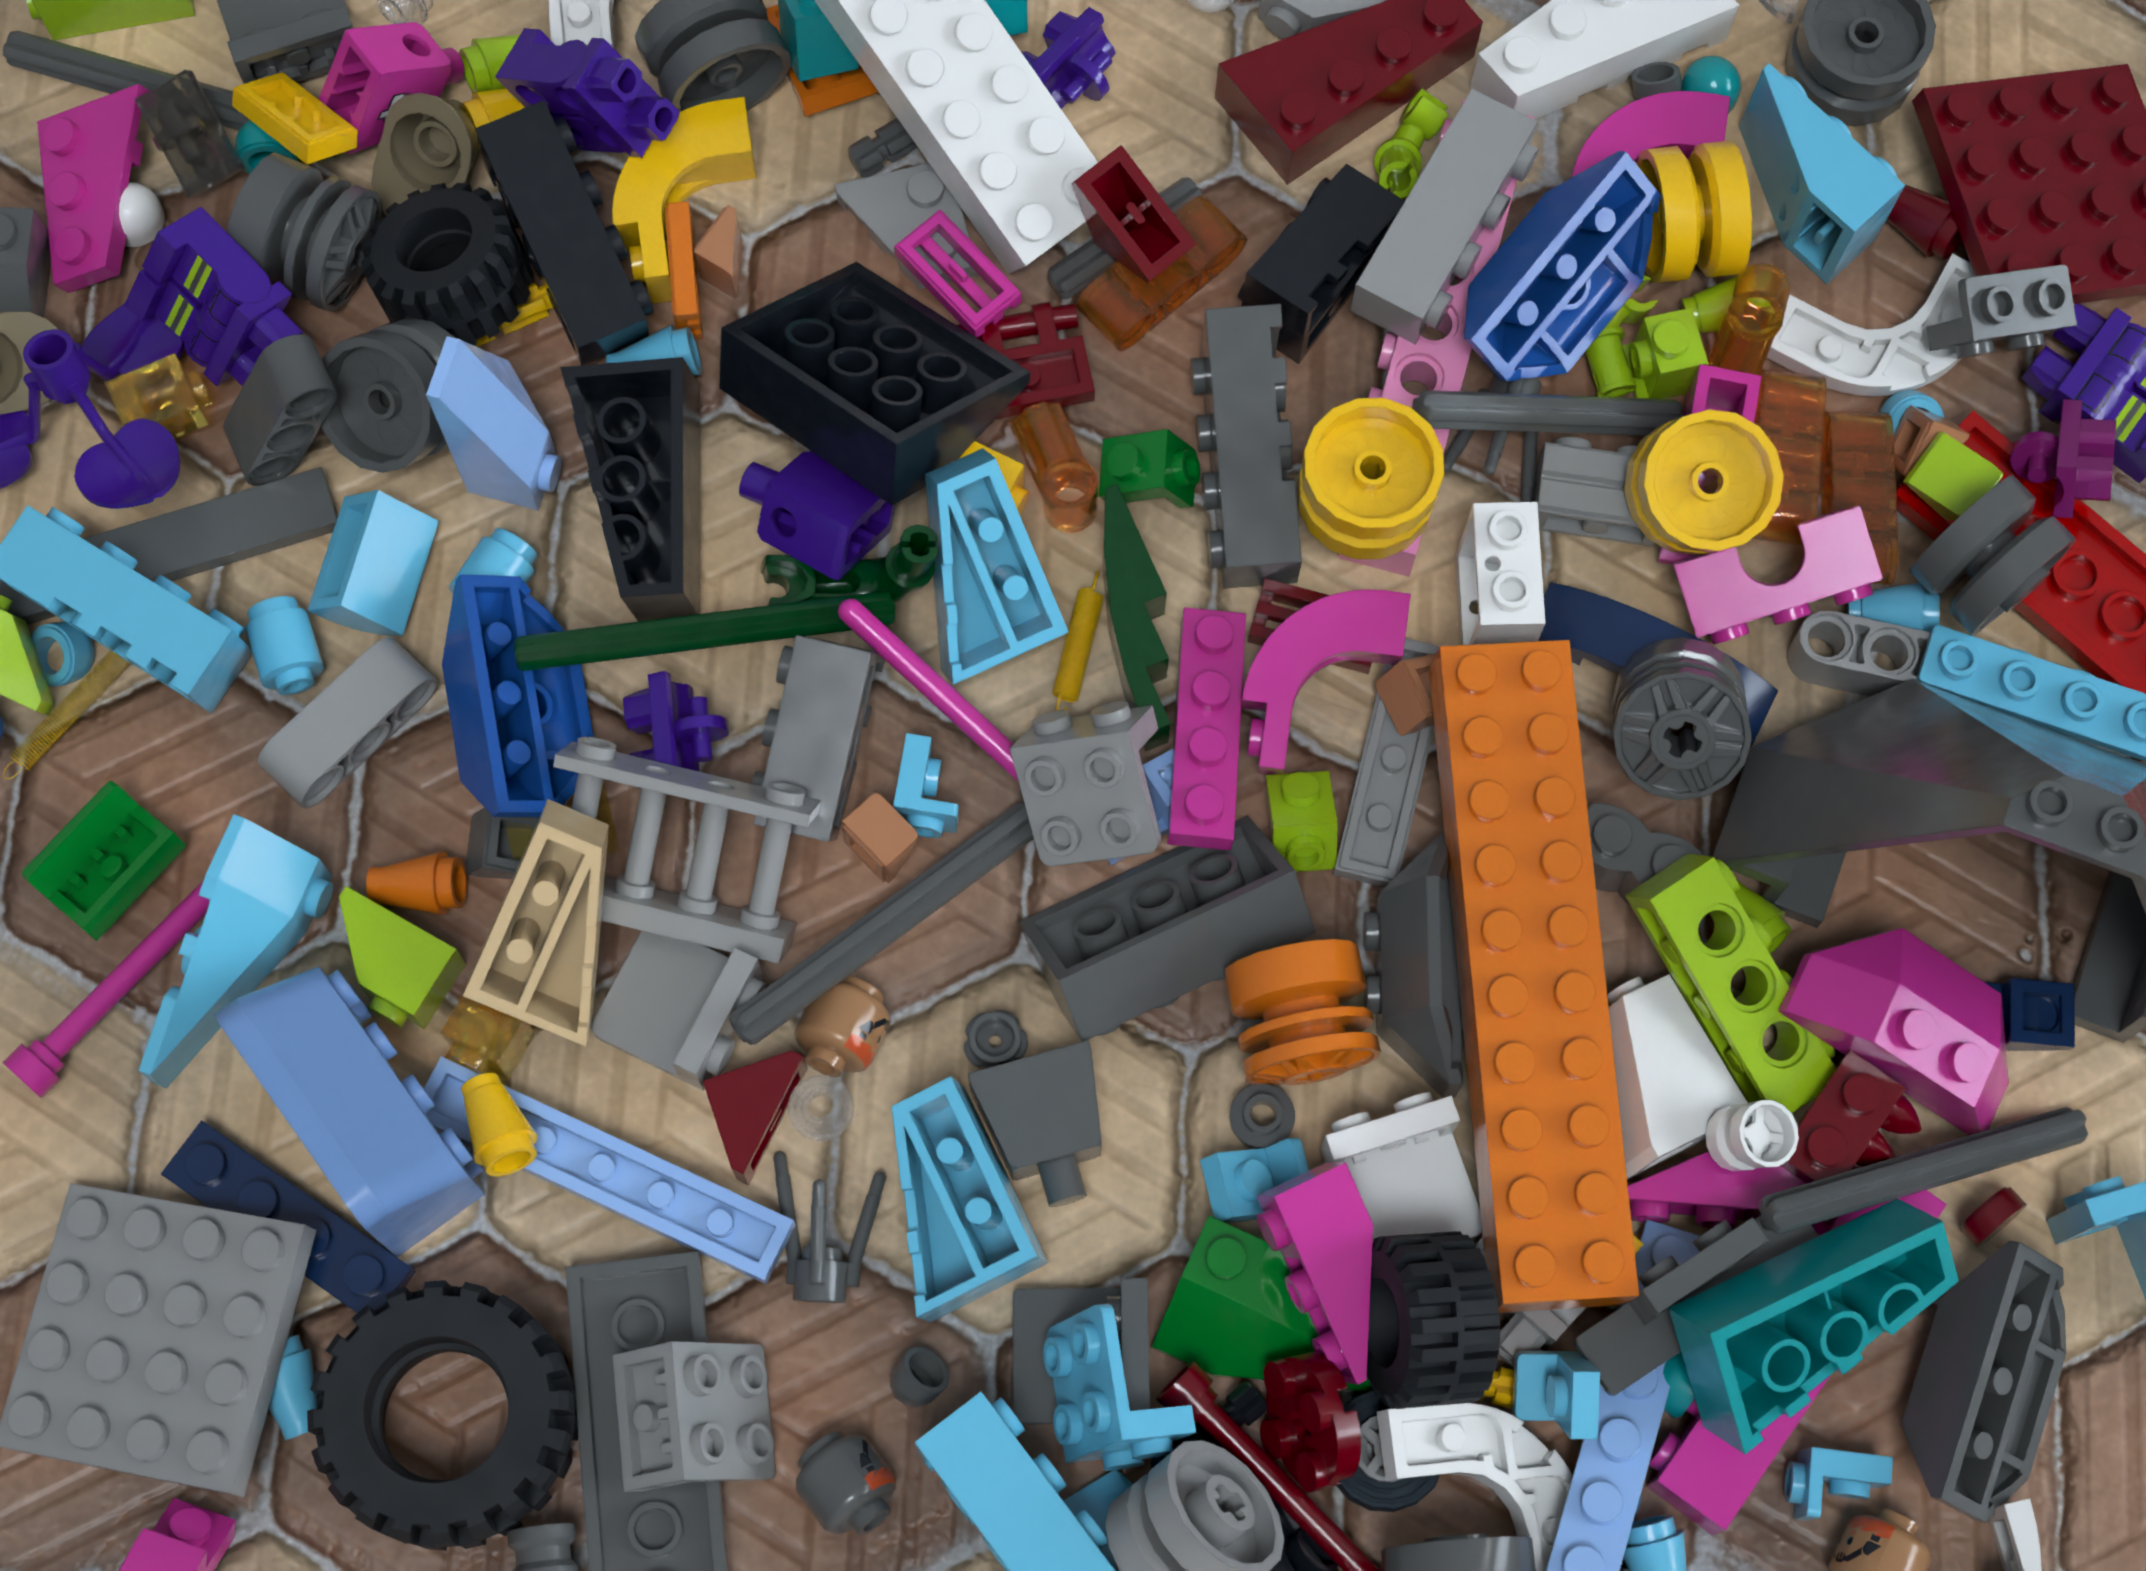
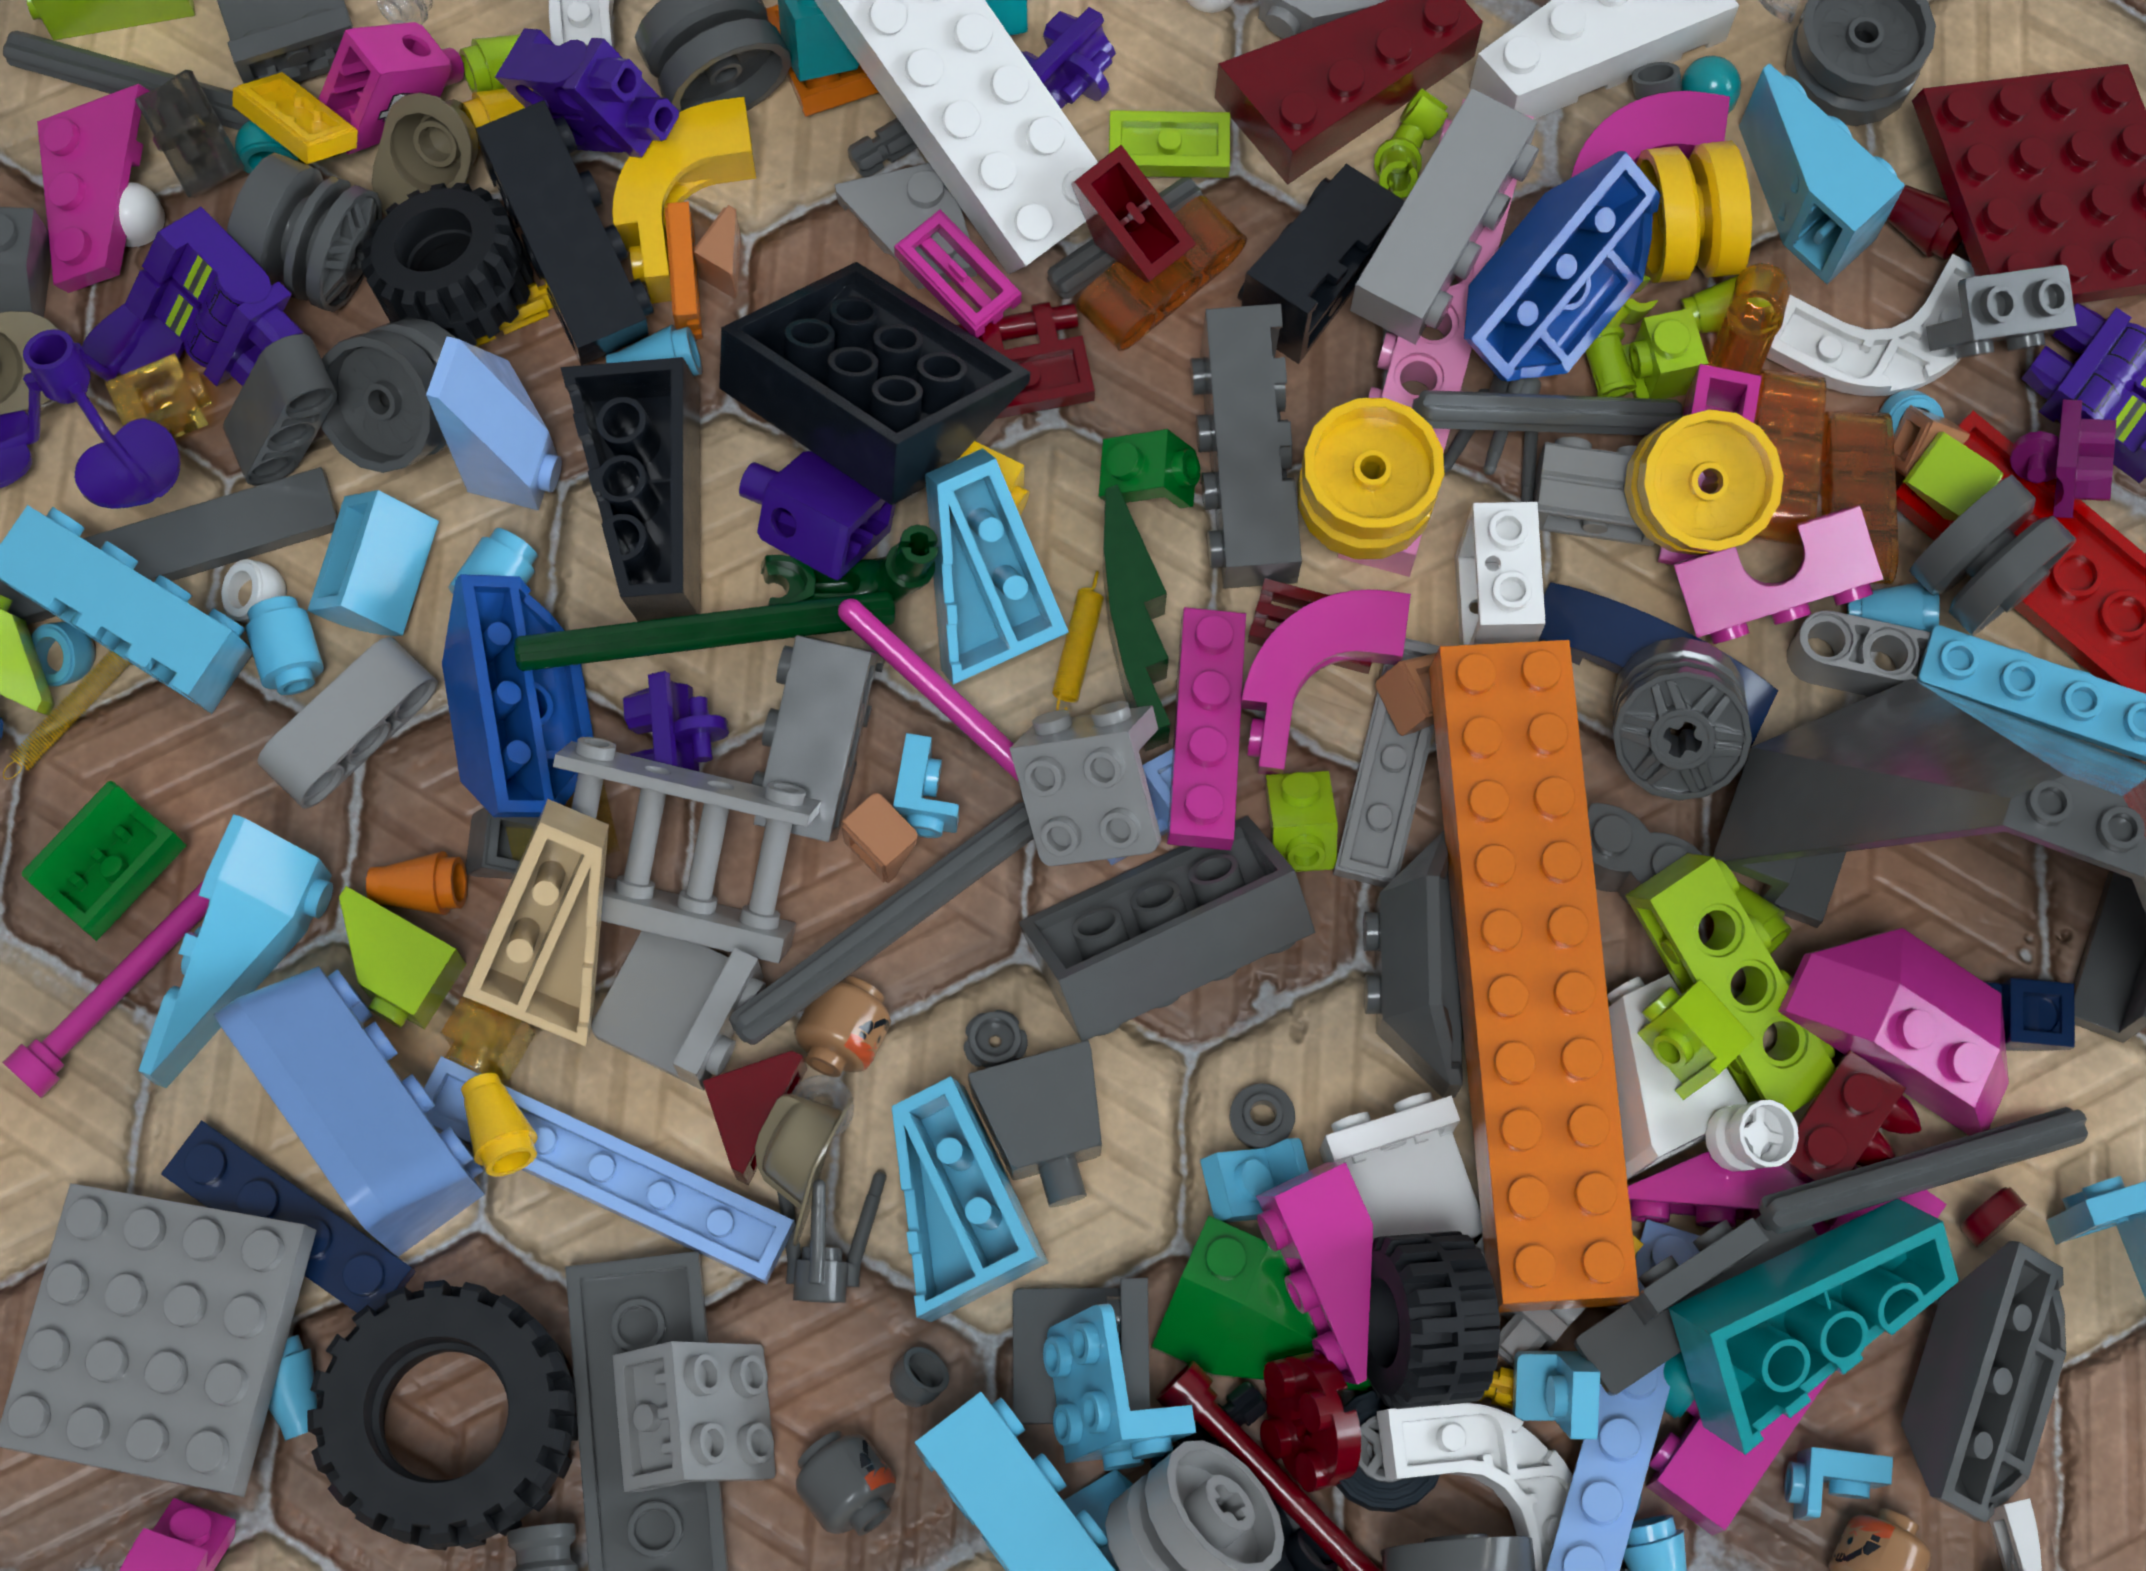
clear orange piece [1010,401,1098,533] -> none
orange wheel [1224,939,1381,1085] -> none
none -> white piece [221,559,287,623]
none -> dark tan piece [755,1094,854,1246]
none -> lime plate [1109,110,1230,178]
none -> lime brick [1637,979,1755,1100]

